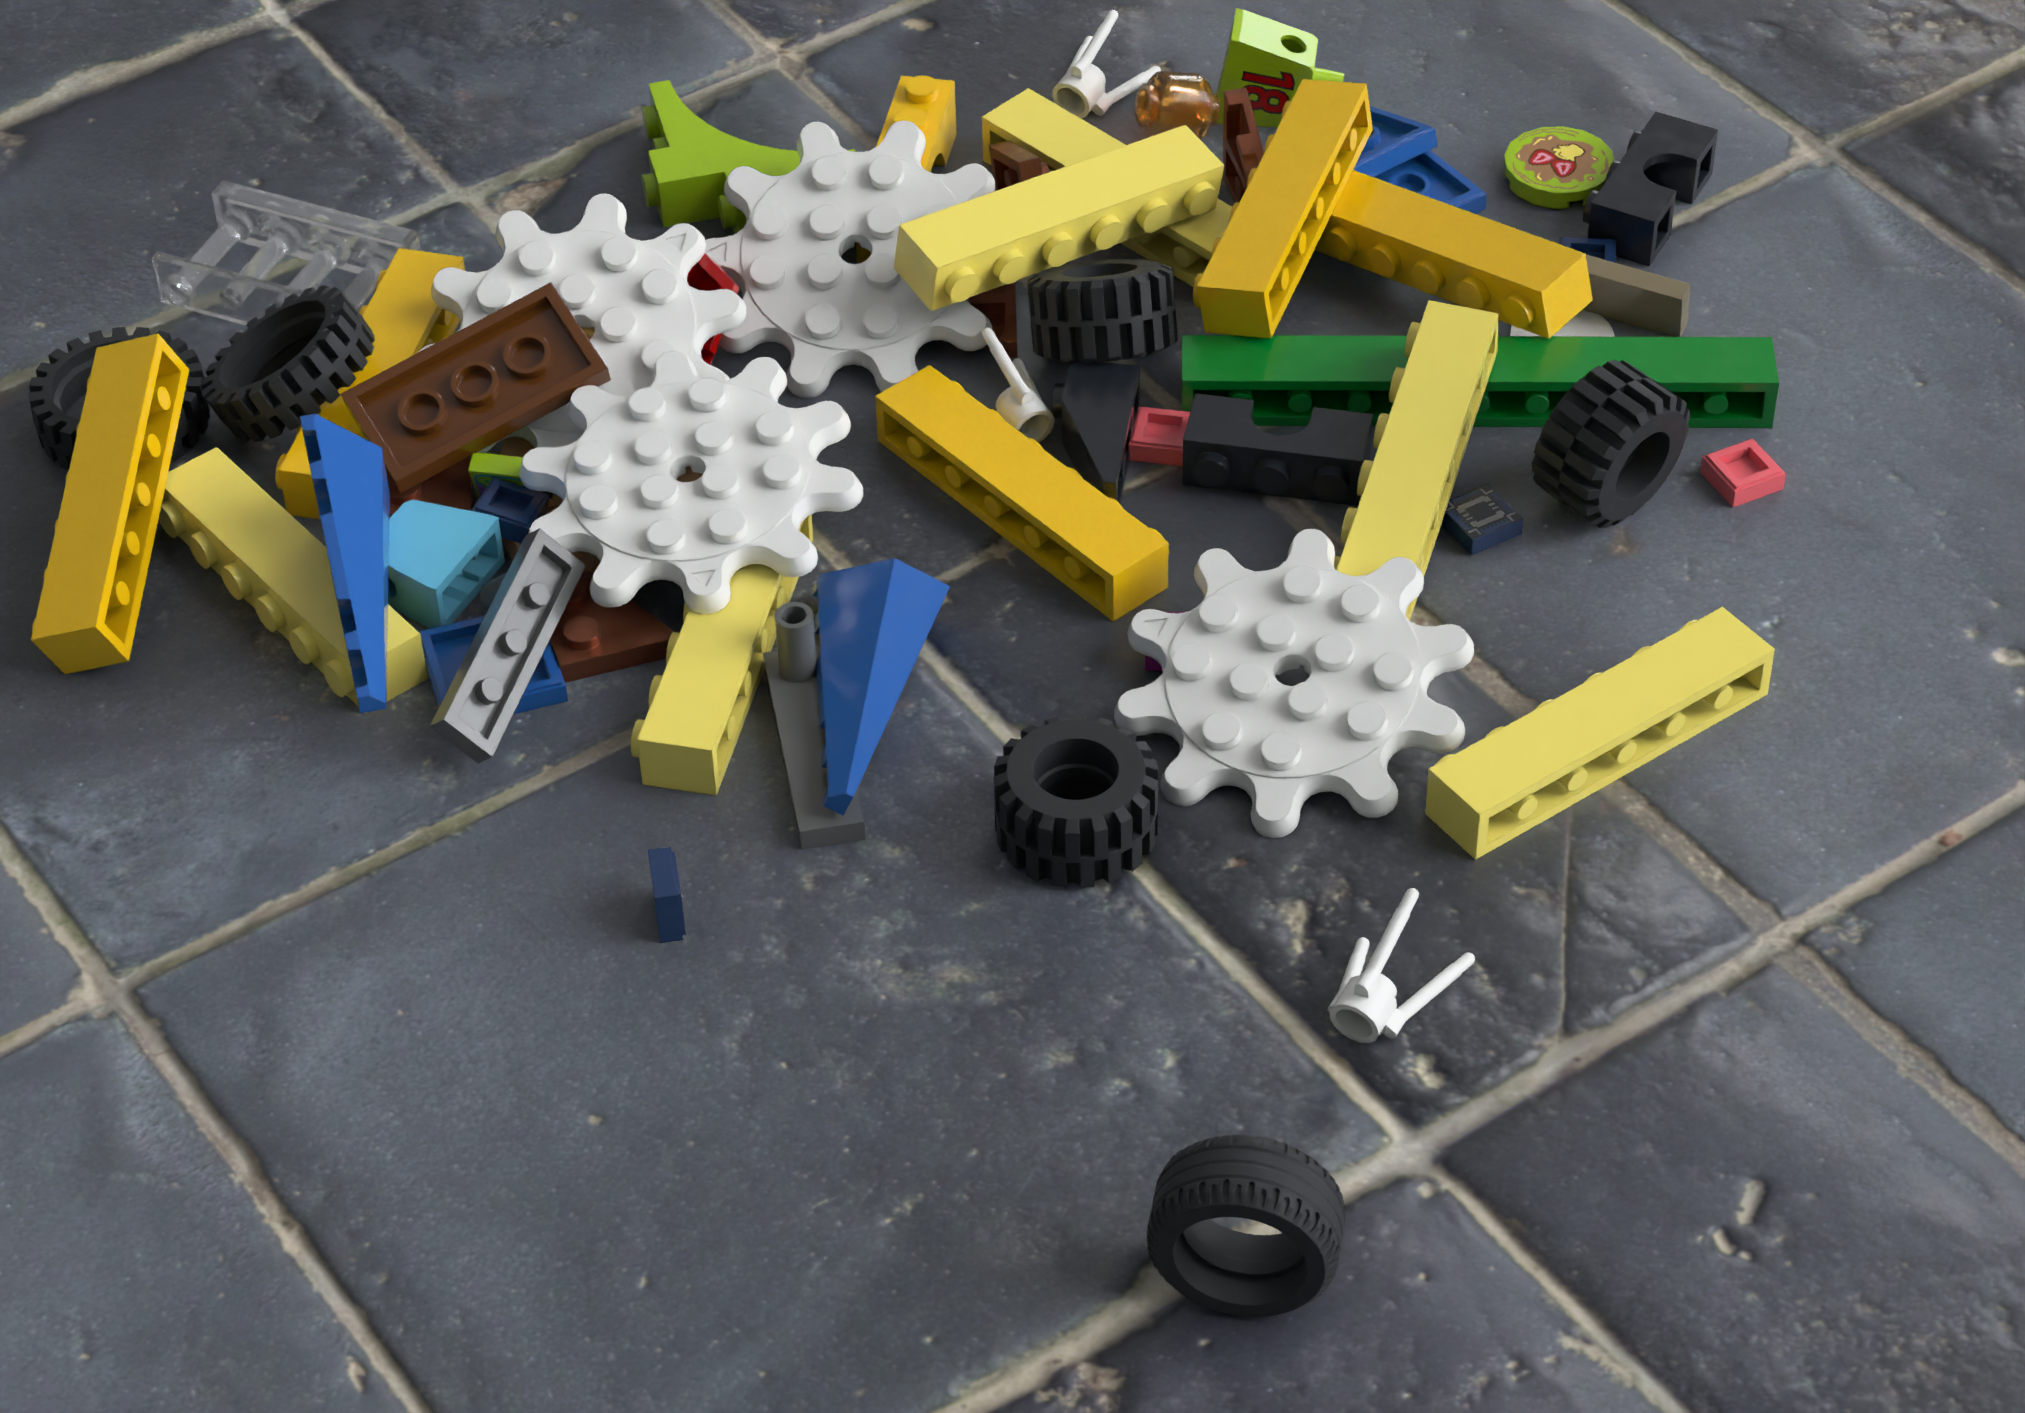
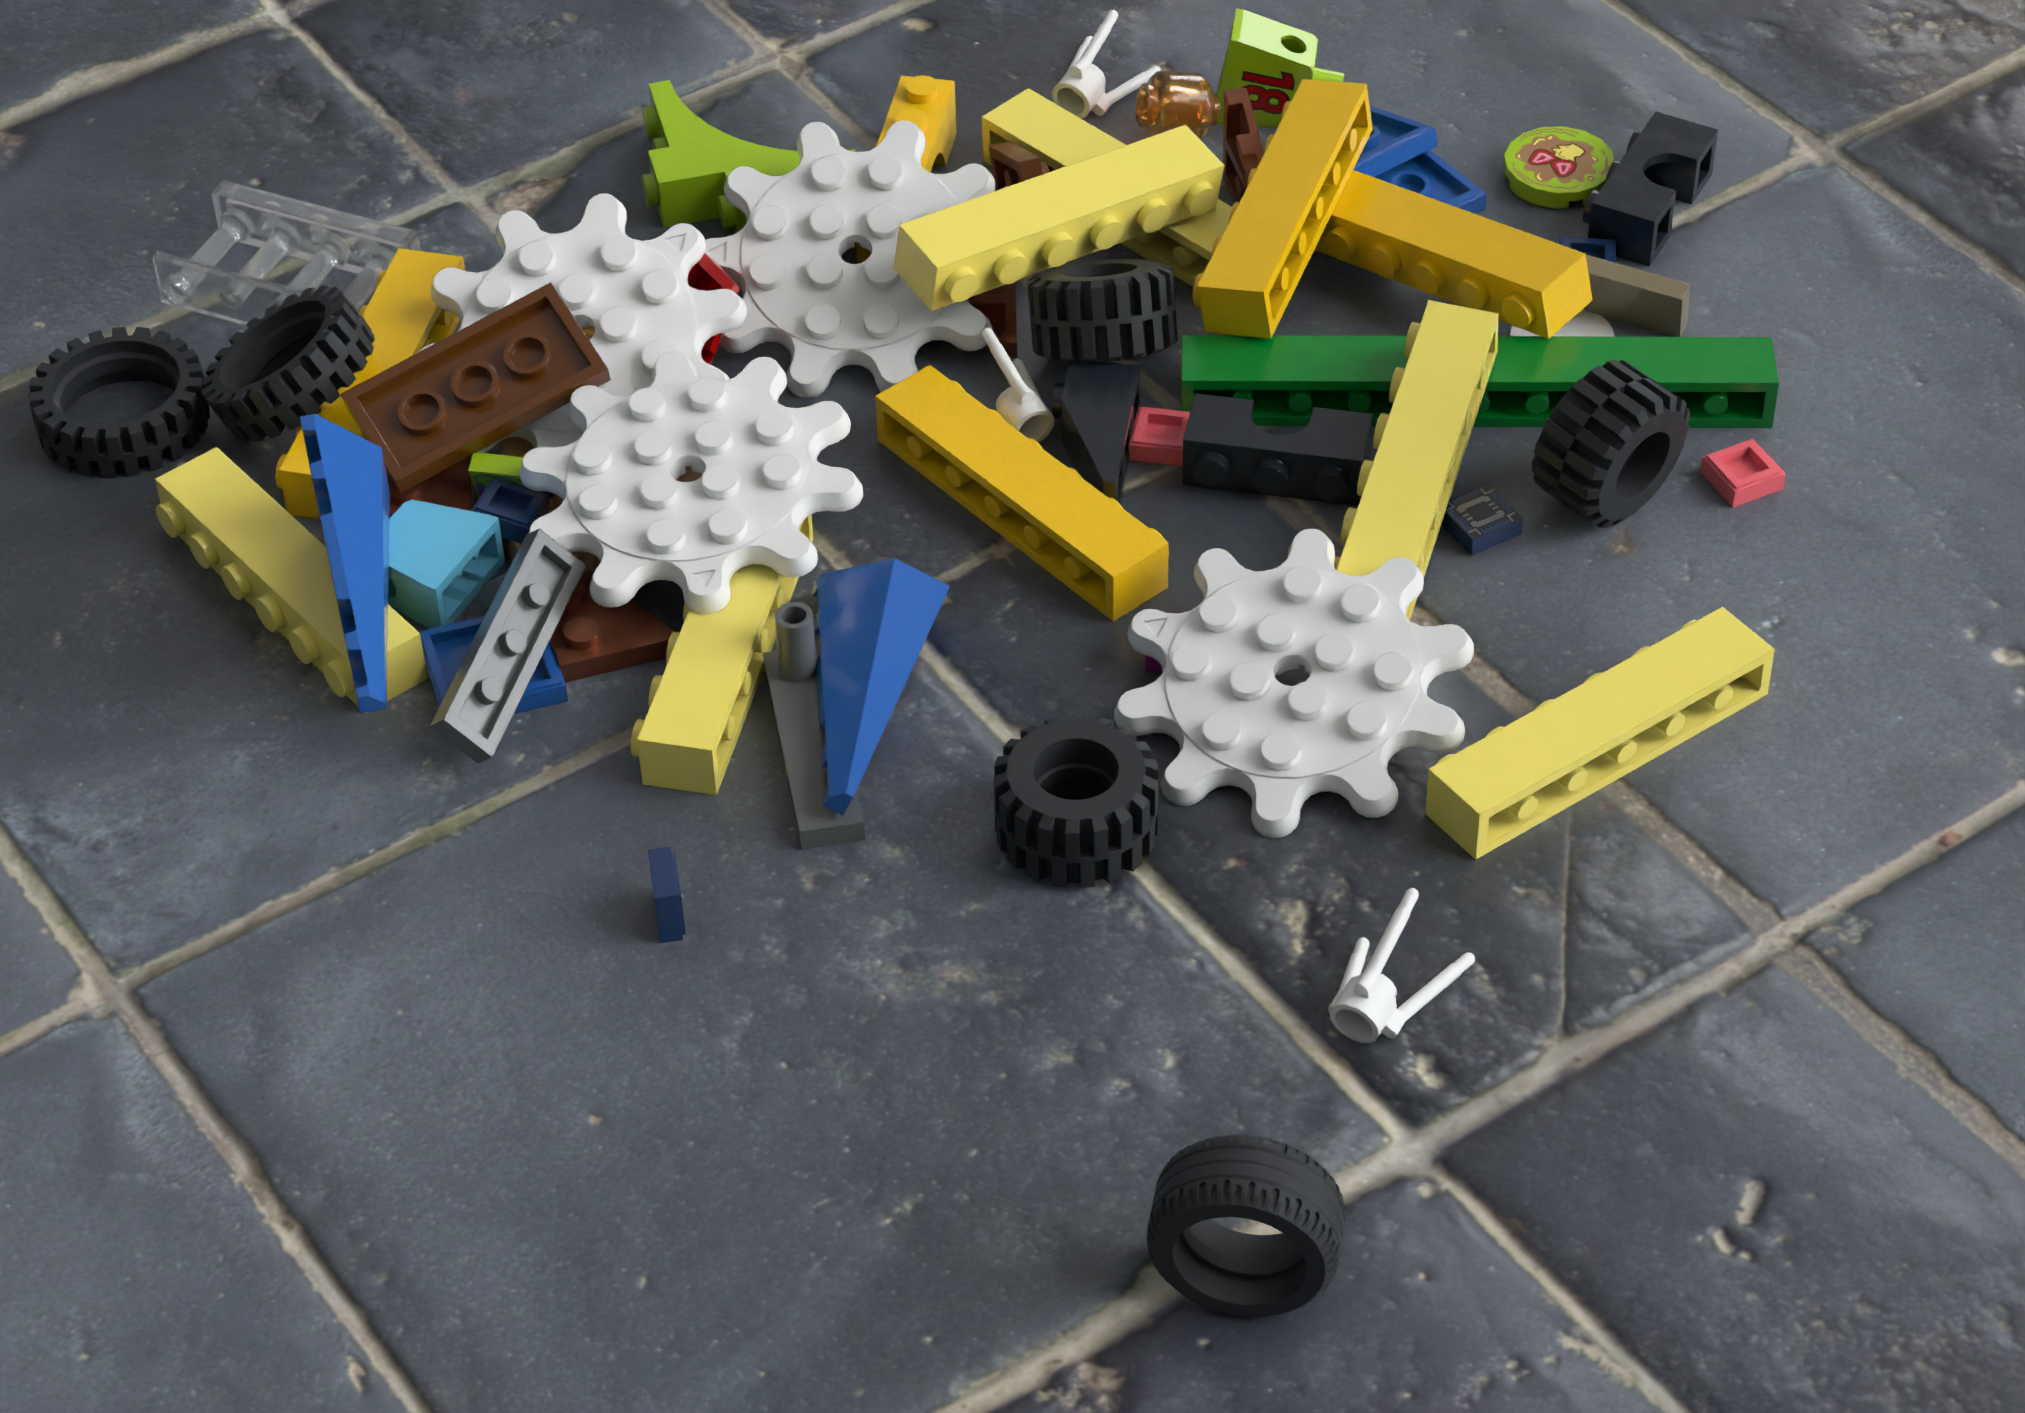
yellow brick [31,334,189,674] -> none

